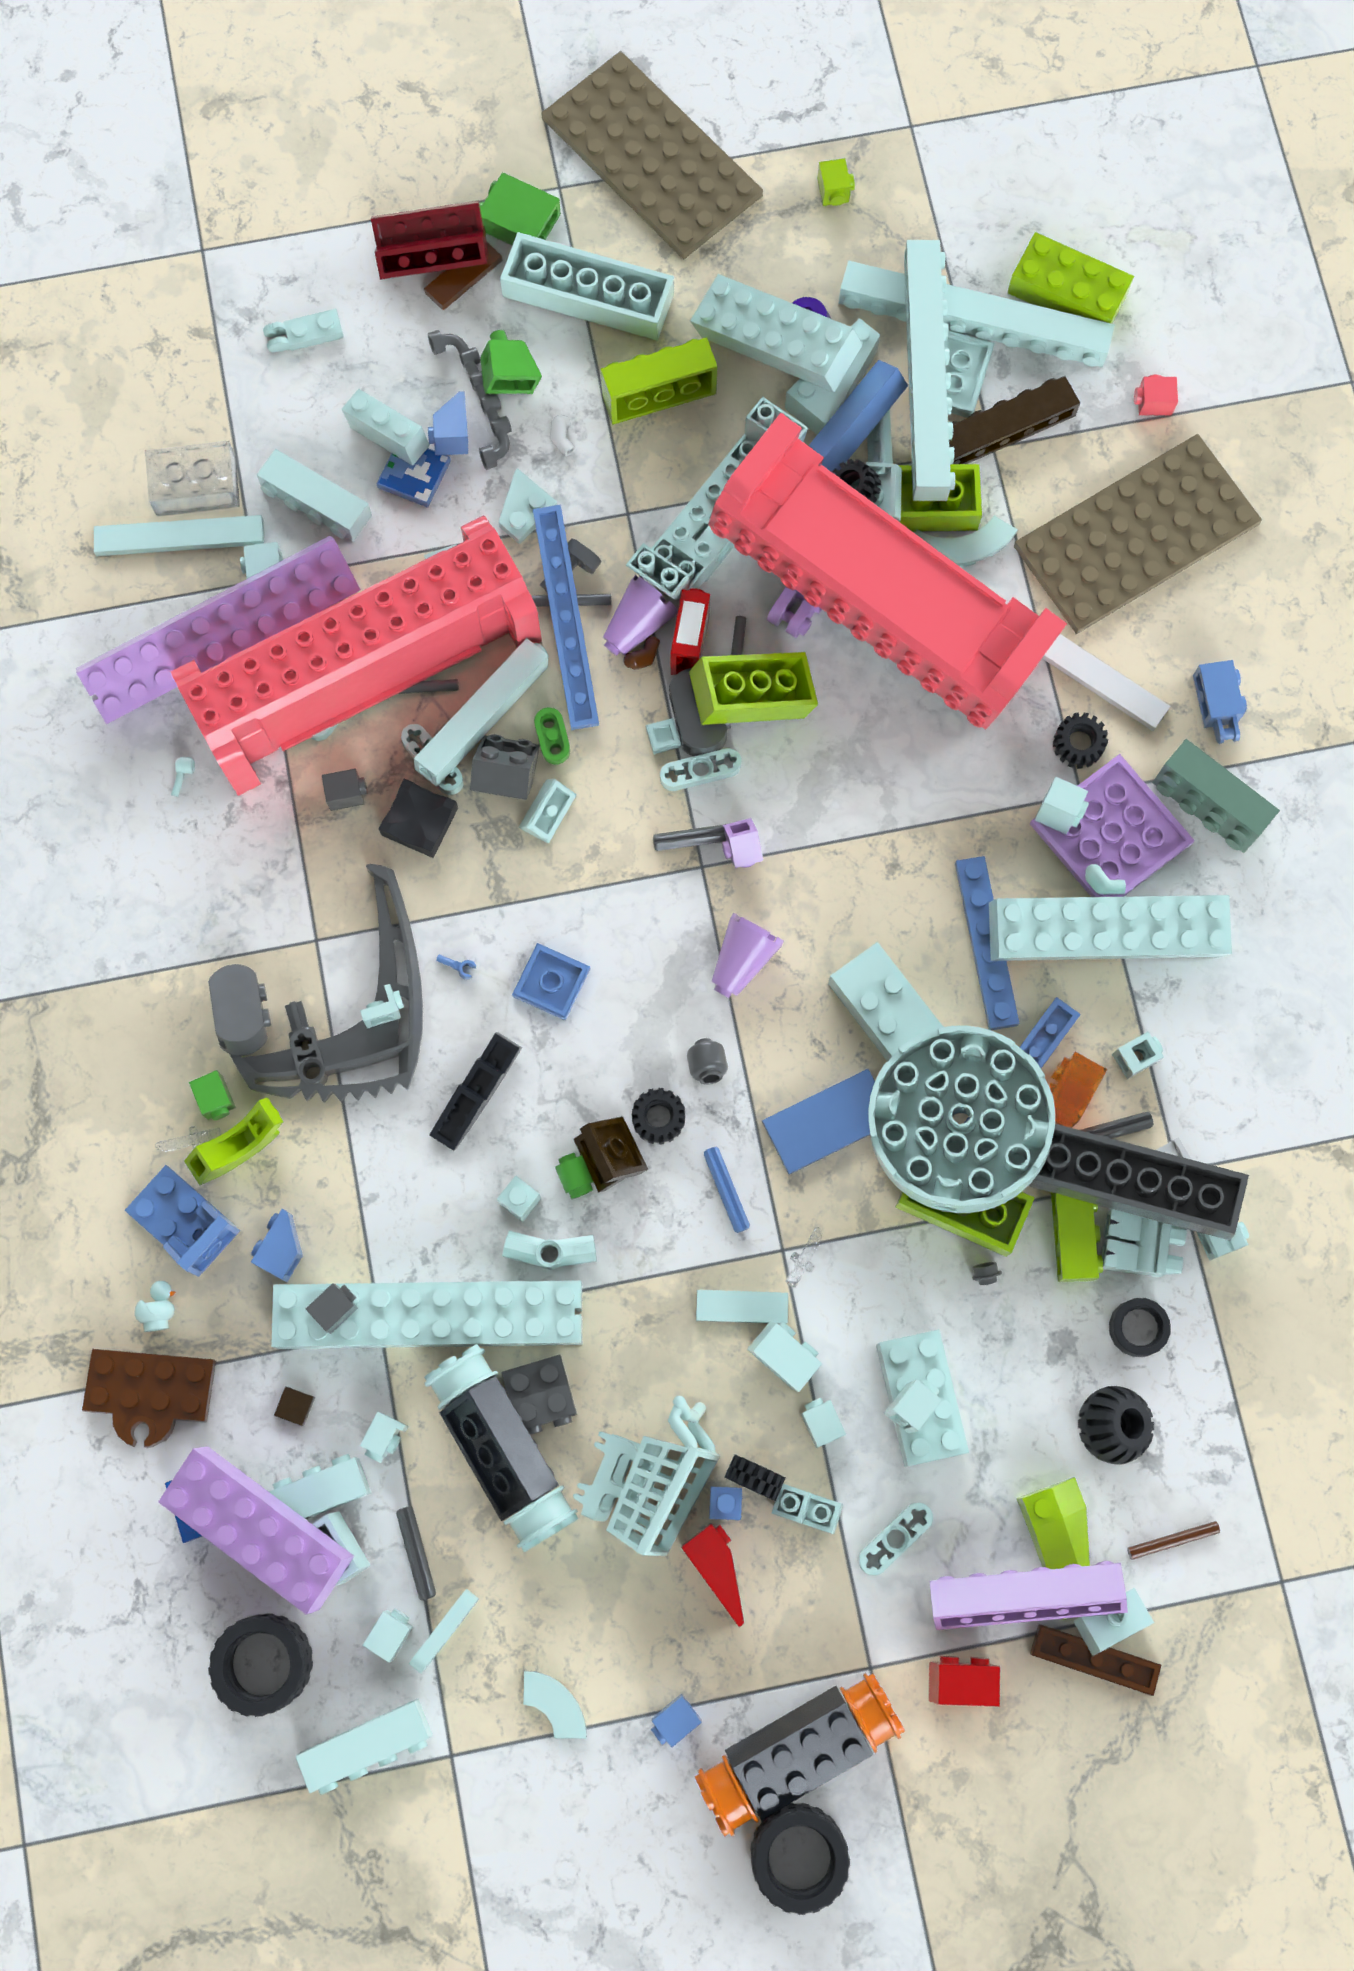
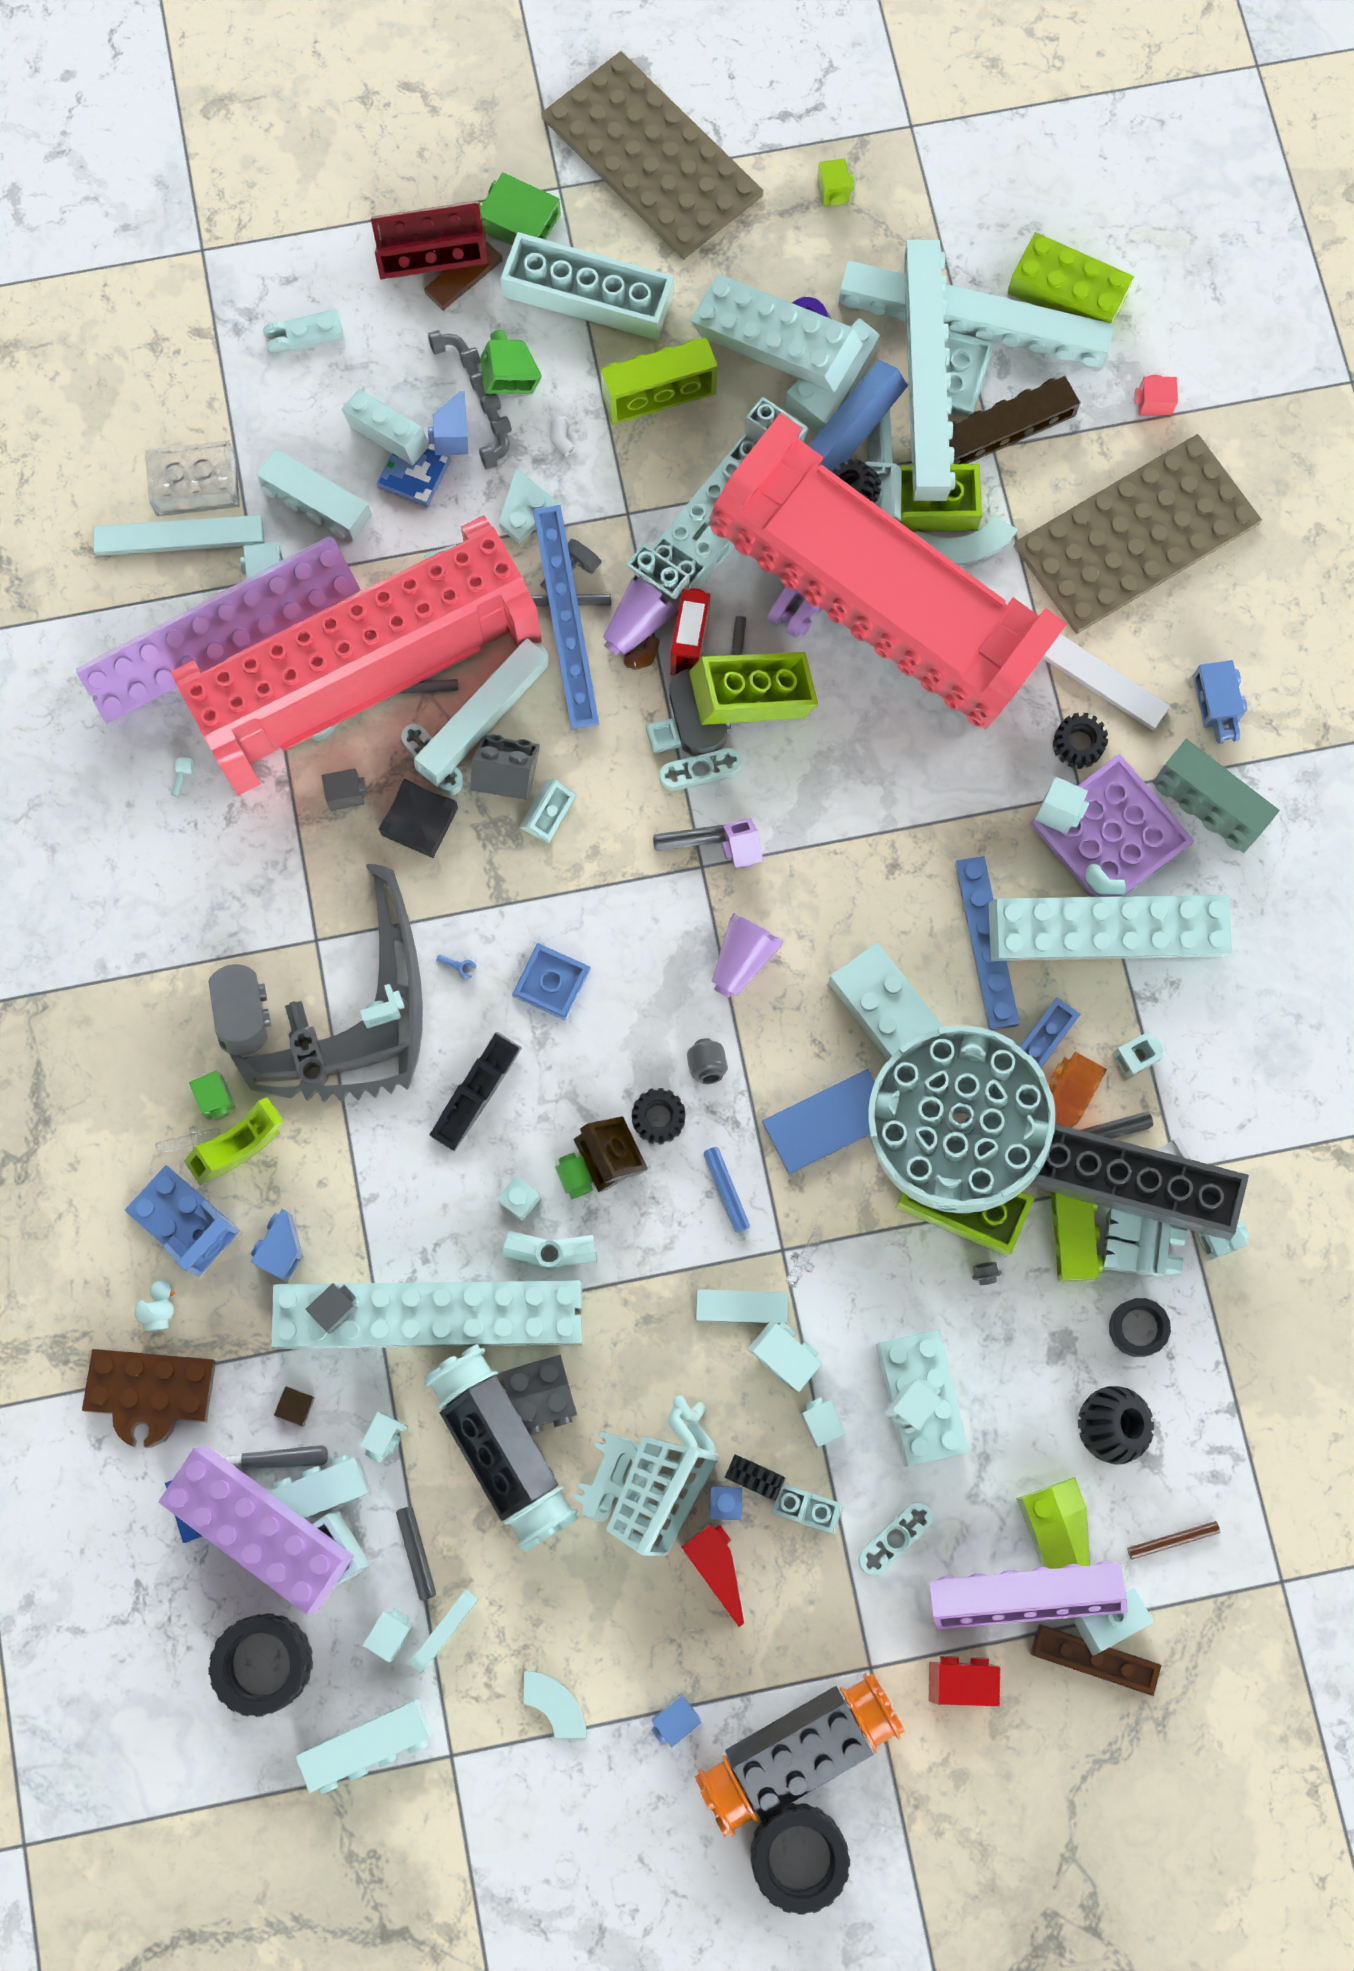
bright green plate [534,707,570,765] -> none
none -> dark grey piece [223,1445,328,1470]

